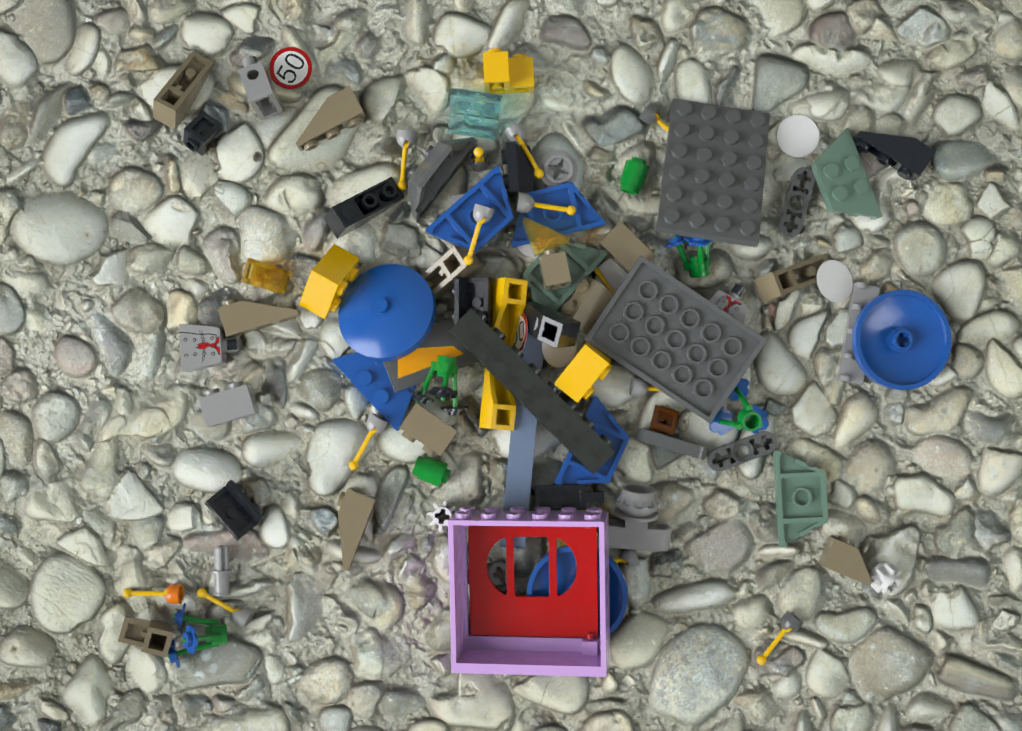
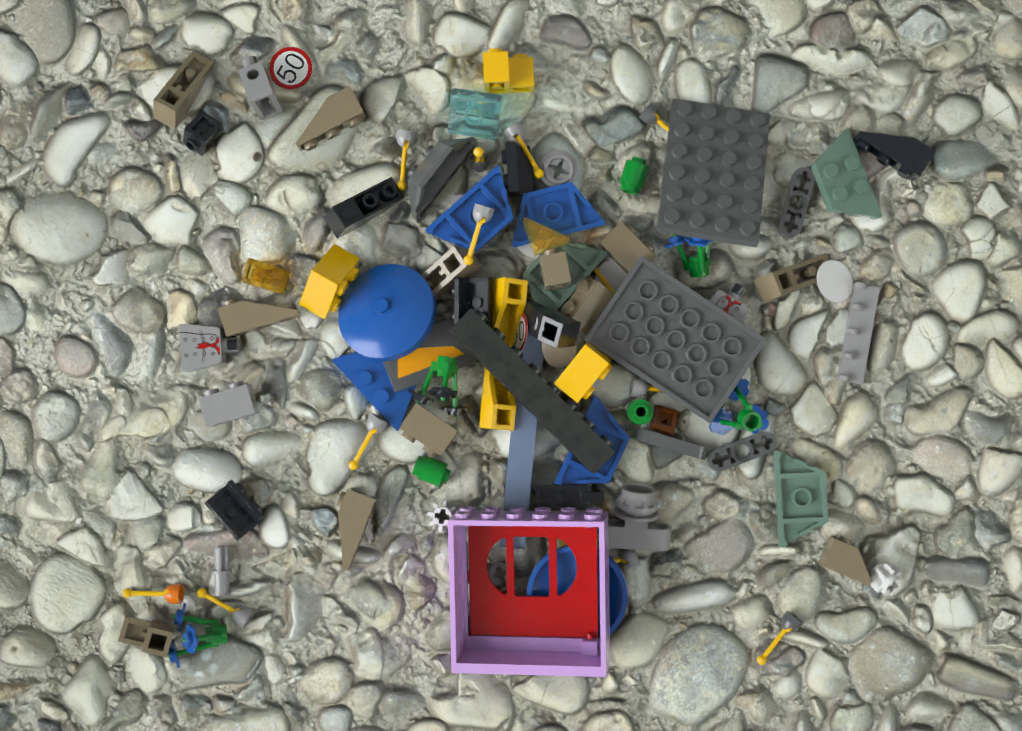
hinge [515,192,576,215] -> none
white sticker [777,115,819,157] -> none
blue dish [852,290,952,390] -> none
none -> green brick [626,399,653,425]

